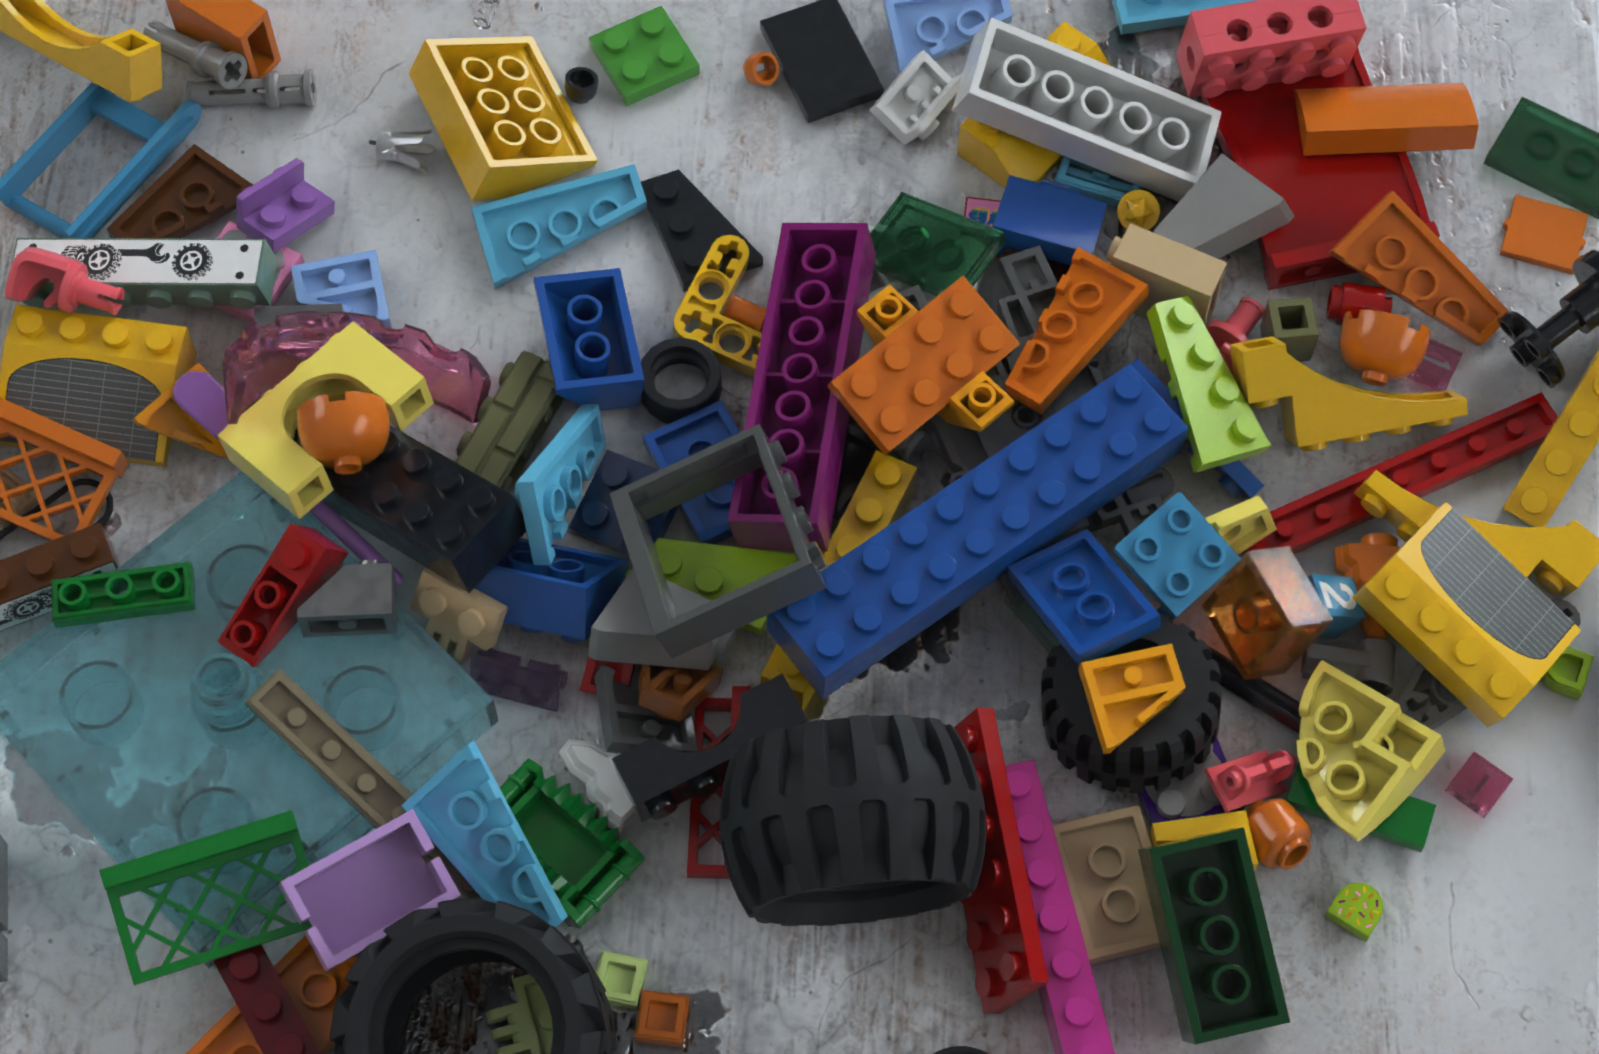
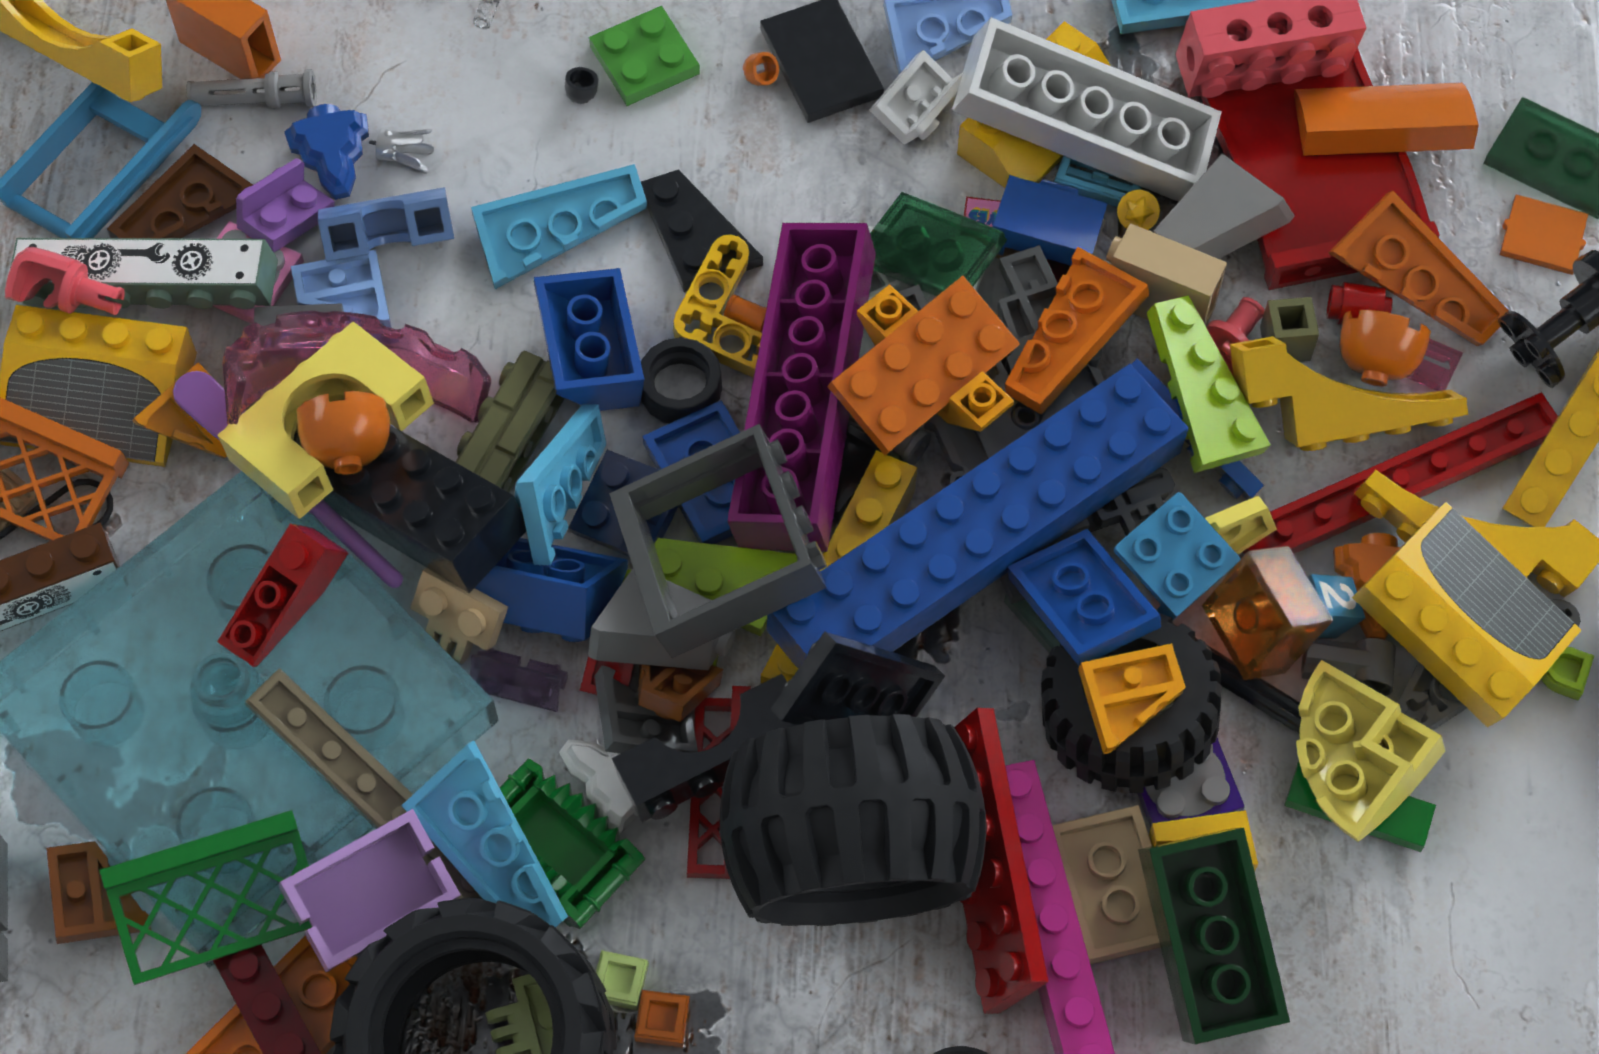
green tile [51,562,196,628] -> none
light grey pin [143,21,248,89] -> none
flat silver slope [297,560,397,638] -> none
yellow slope [409,36,598,201] -> none
coral hinge [1204,749,1297,813] -> none
orange head [1246,798,1312,870] -> none
lime tile [1324,883,1384,942] -> none
clear pink tile [1445,751,1513,818] -> none
none -> dark orange wing [46,841,151,944]
none -> blue rock [284,104,369,200]
none -> medium blue arch [317,187,454,262]
none -> black plate [771,631,945,725]

